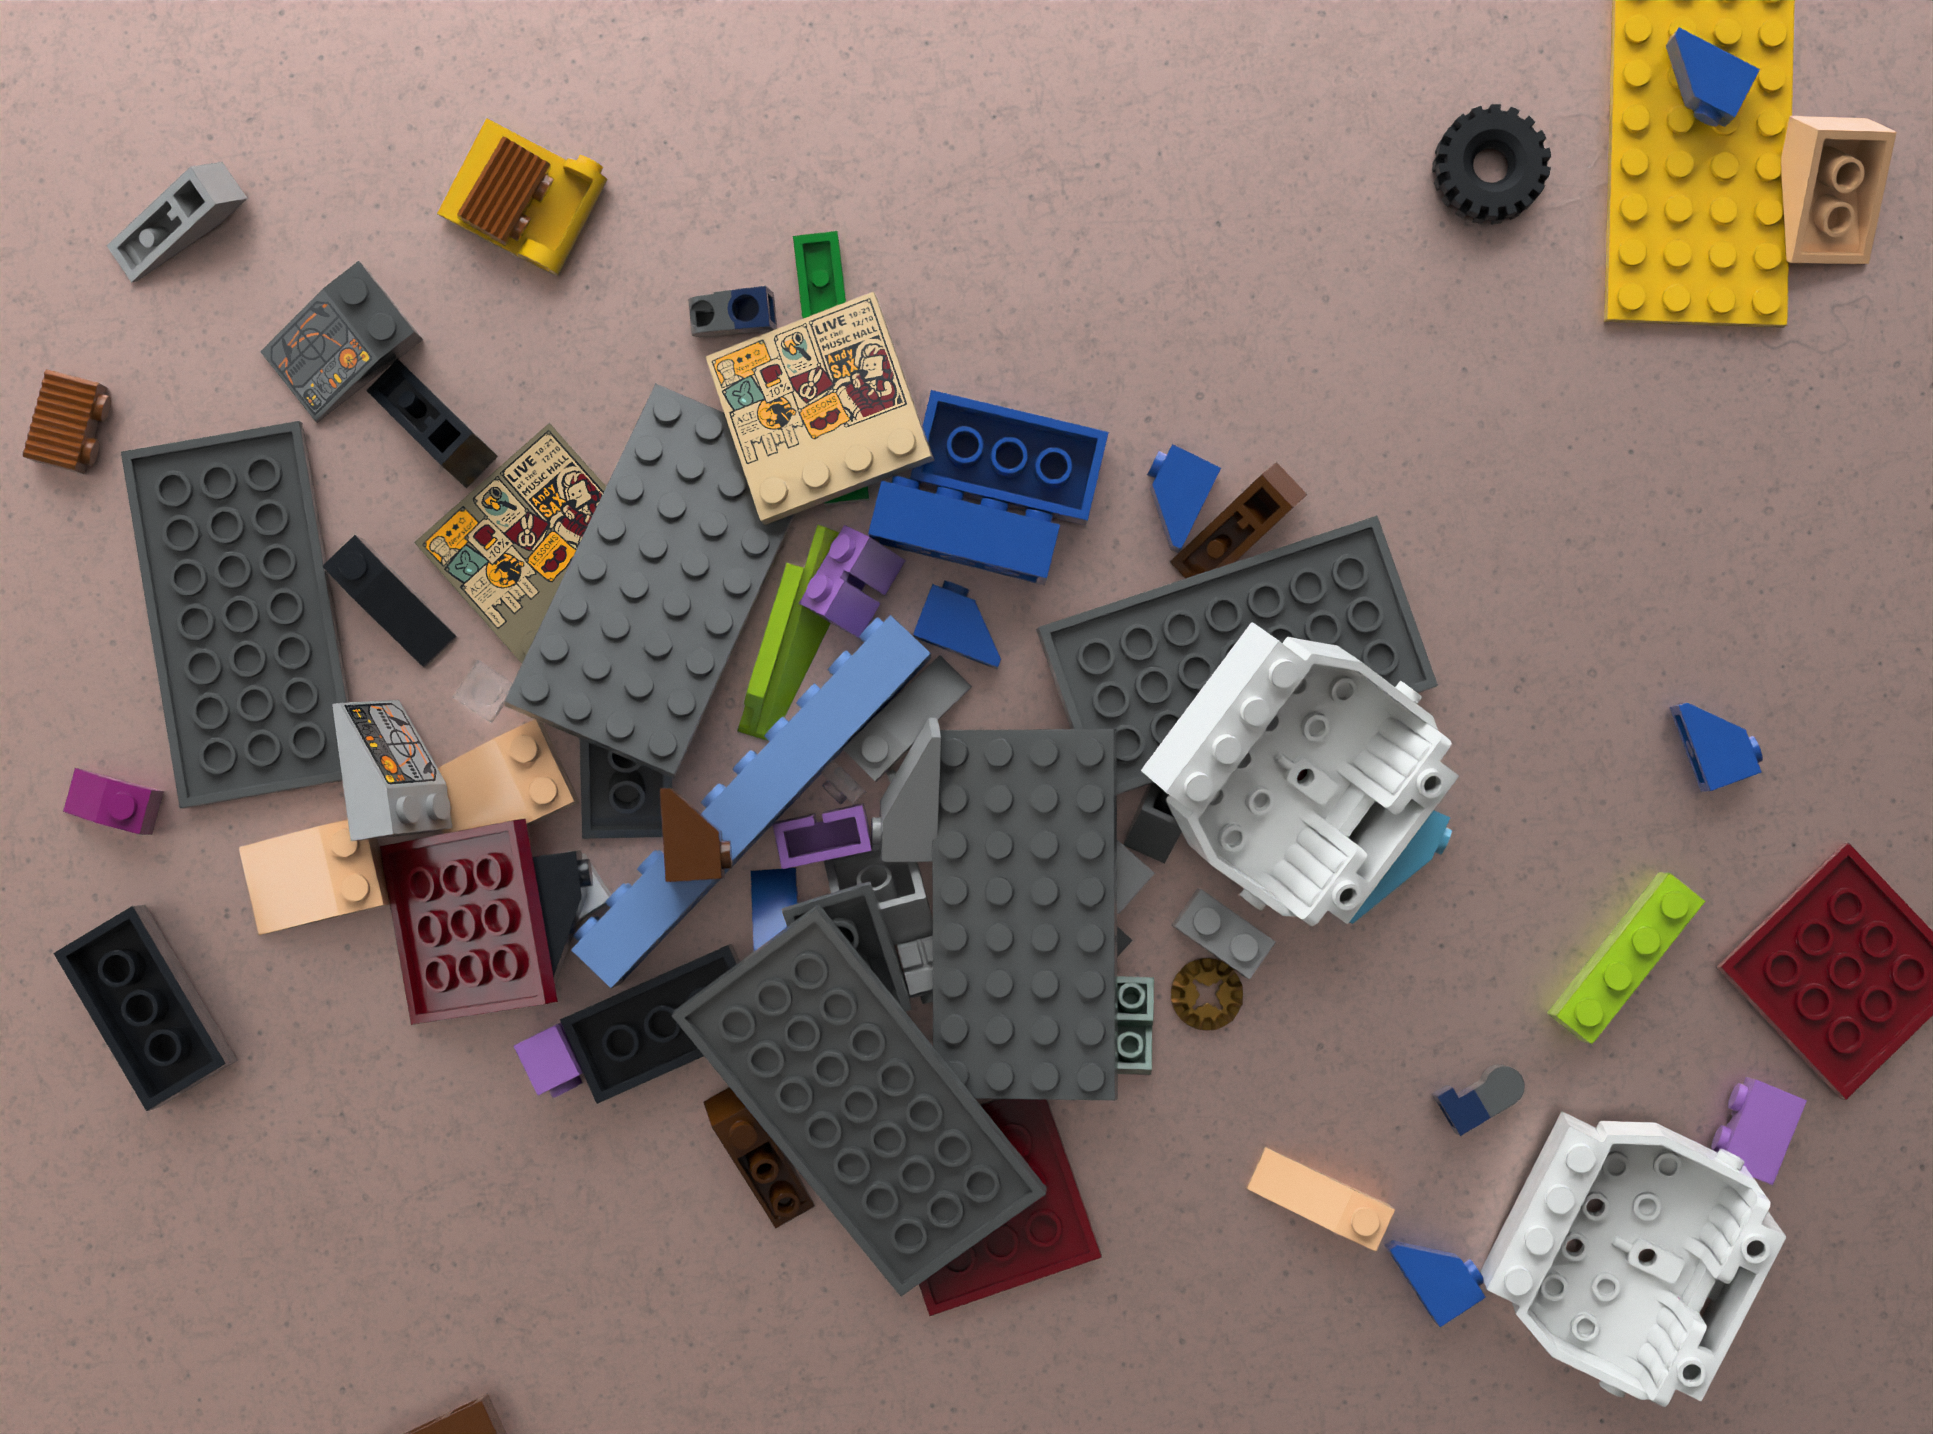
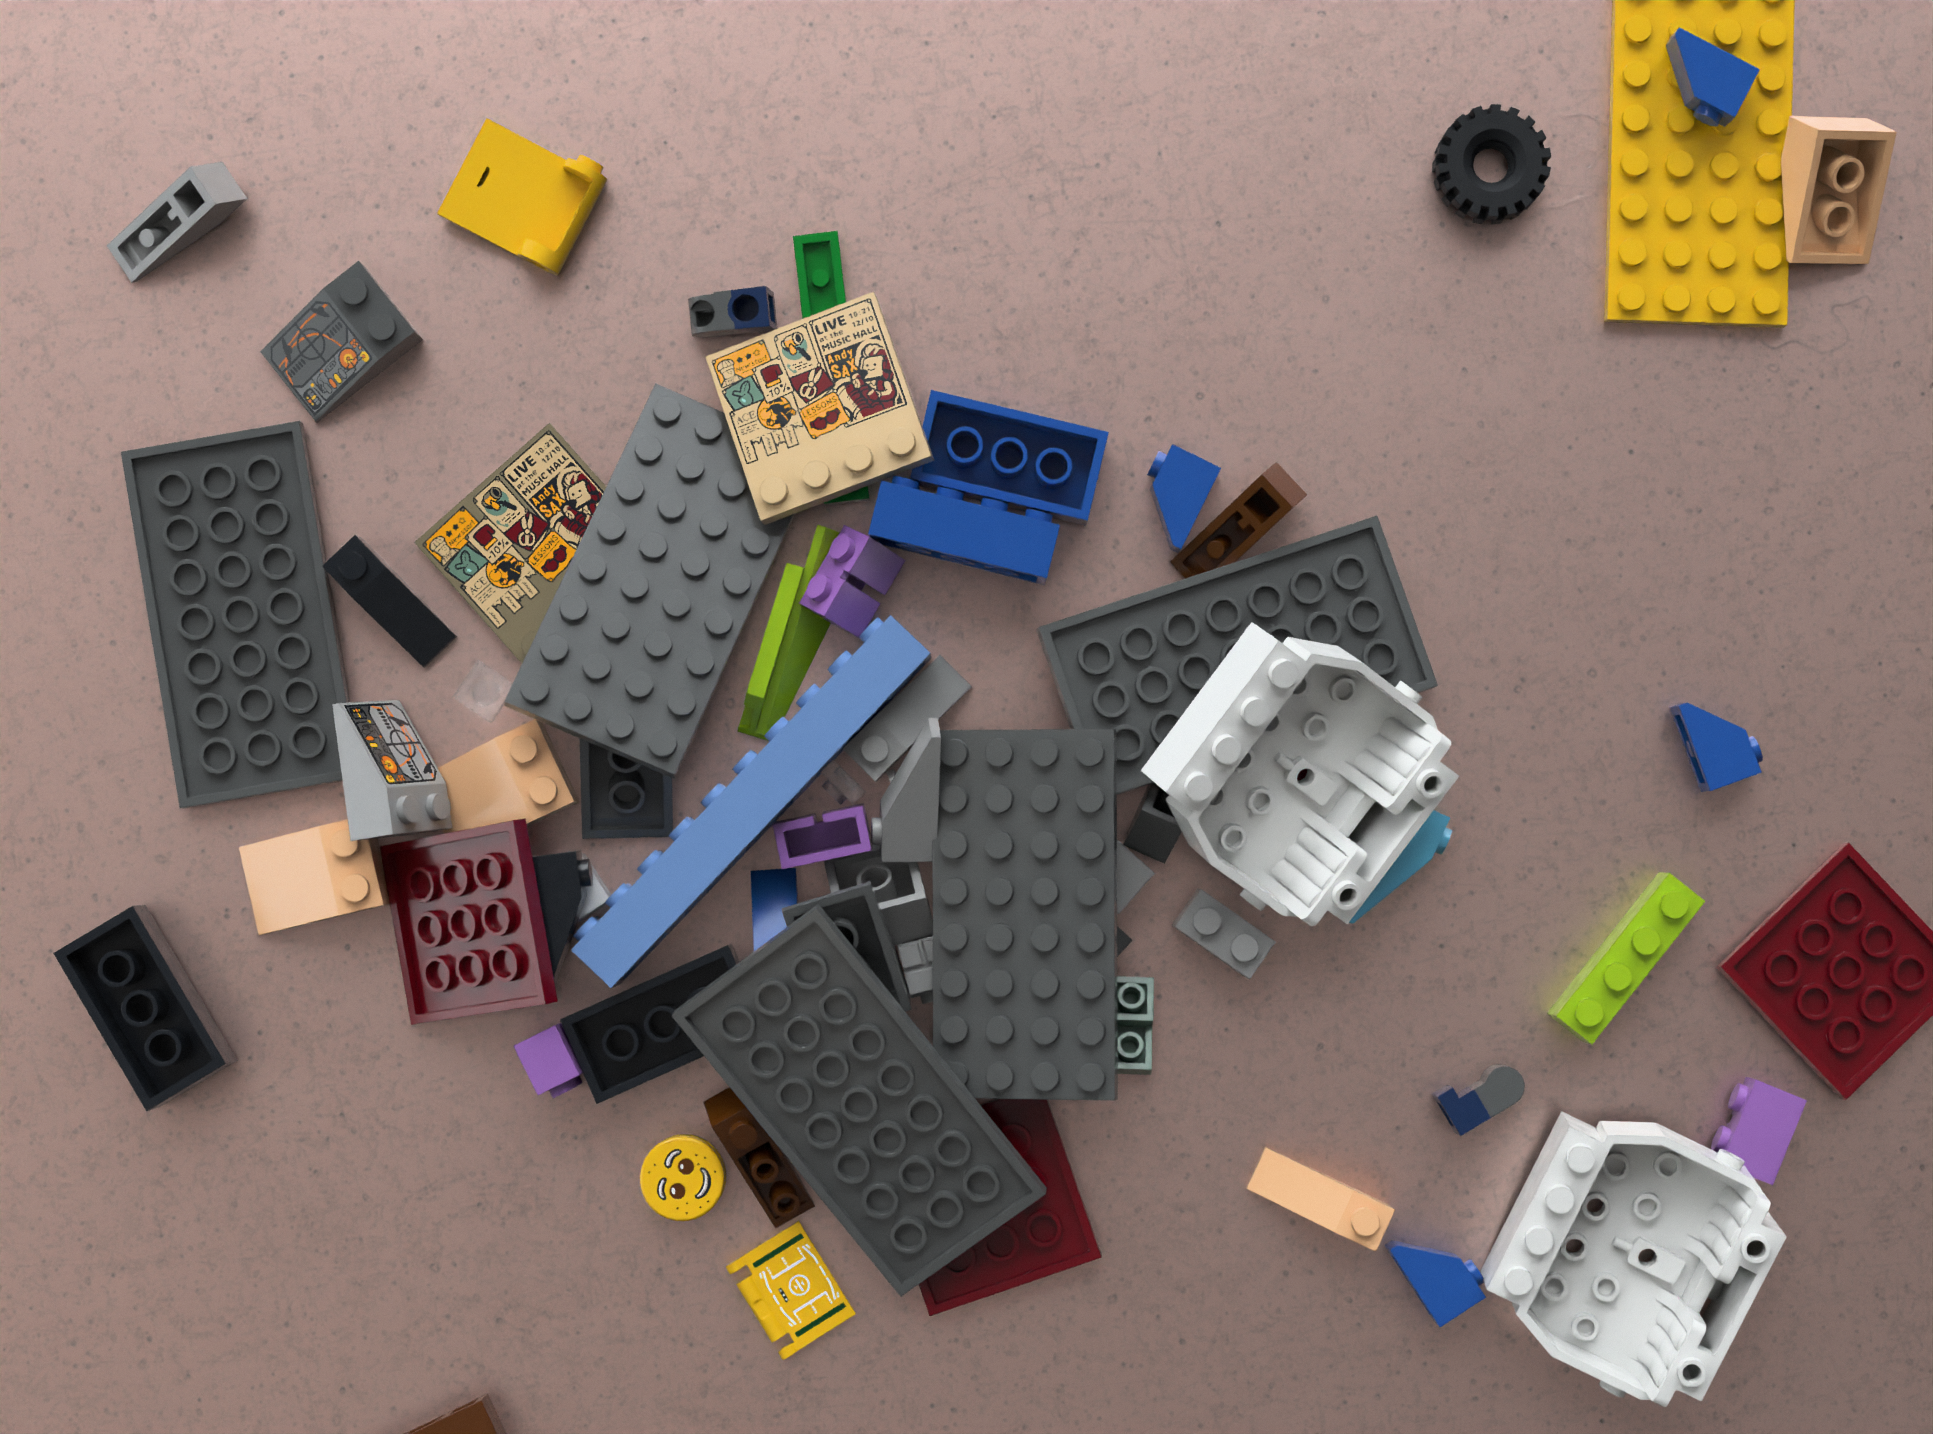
dark orange brick [23,369,111,474] -> none
magenta slope [63,768,164,835] -> none
black slope [366,358,498,489] -> none
dark orange brick [457,136,554,247] -> none
reddish brown slope [660,788,732,882] -> none
blue slope [913,580,1001,670] -> none
pearl gold gear [1171,958,1243,1031] -> none
none -> yellow head [640,1134,726,1221]
none -> yellow piece [726,1220,856,1360]

